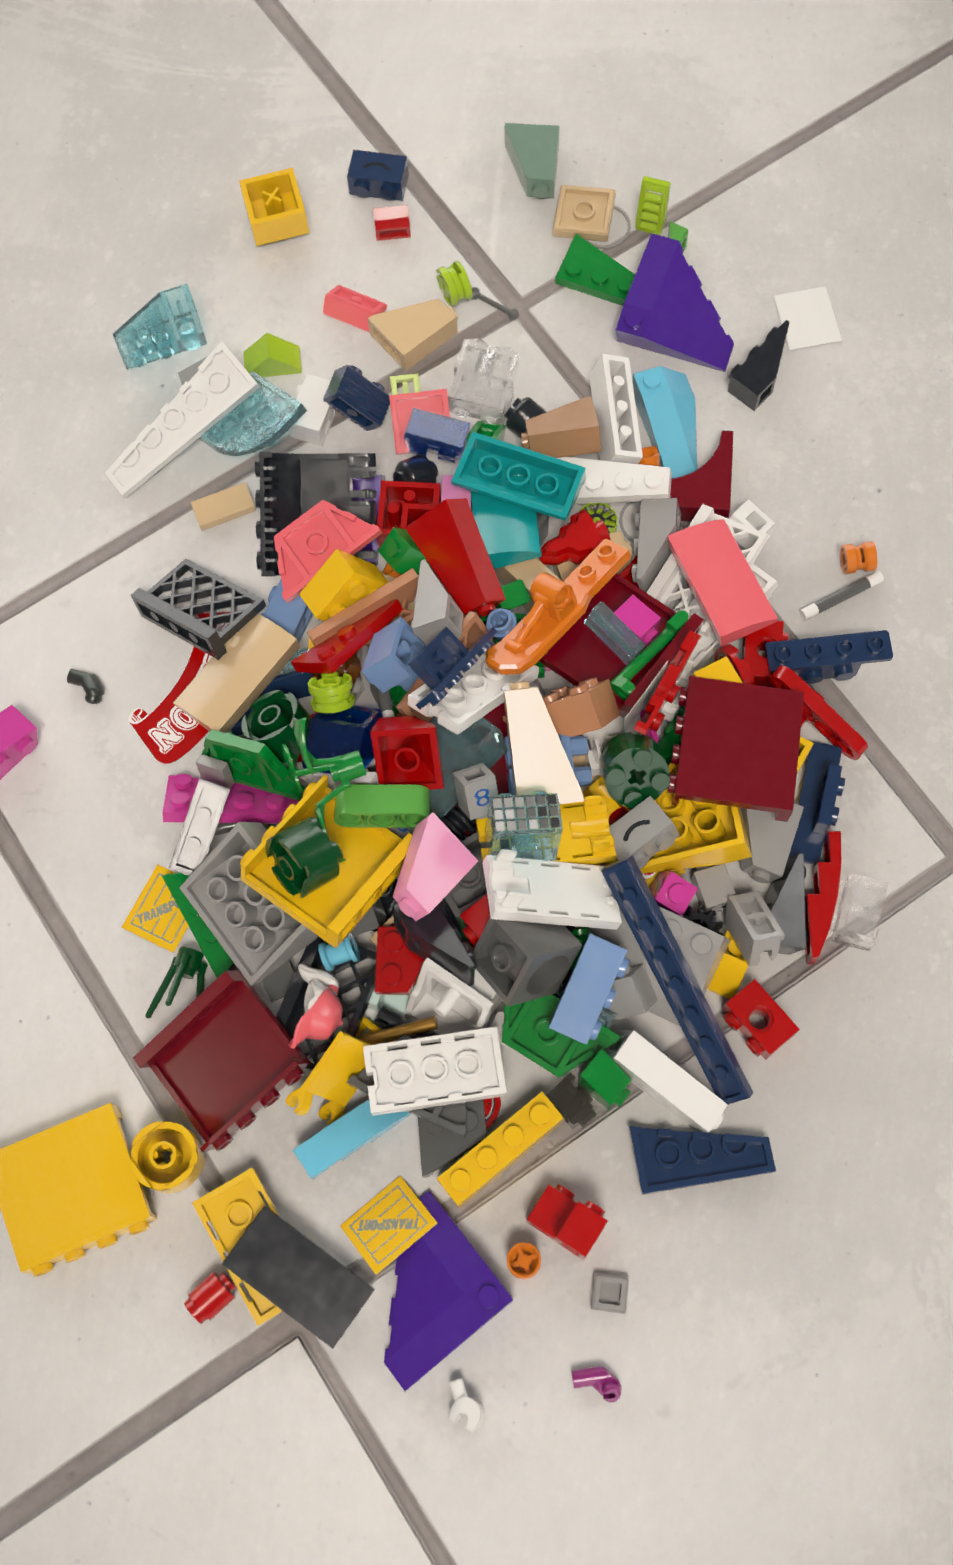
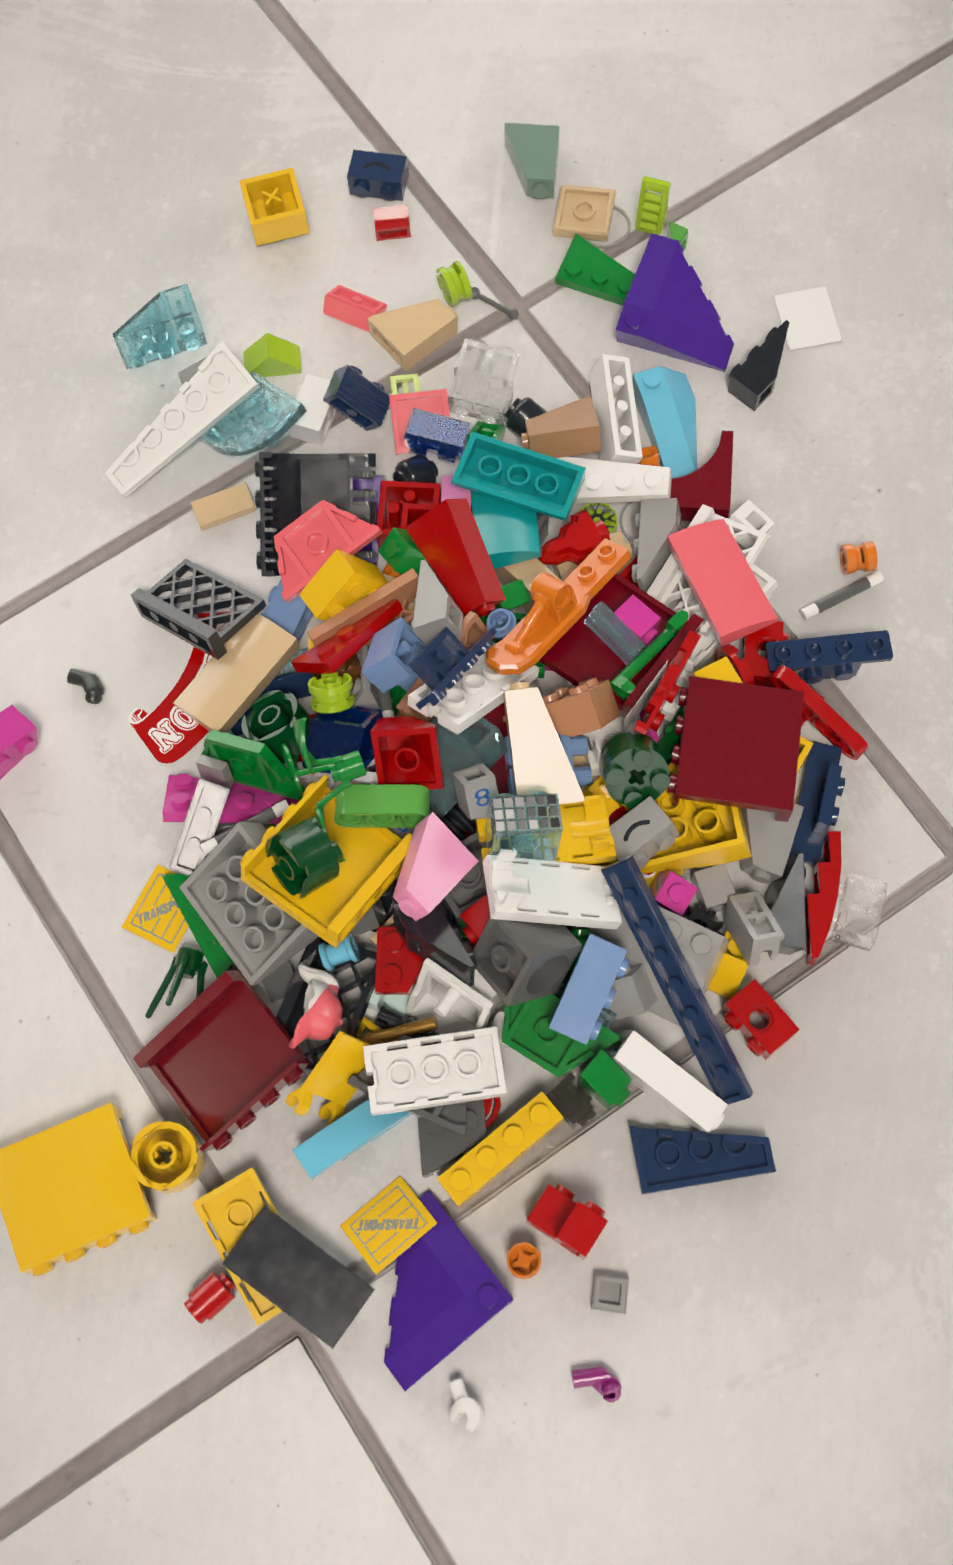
none -> bar [199,800,289,856]

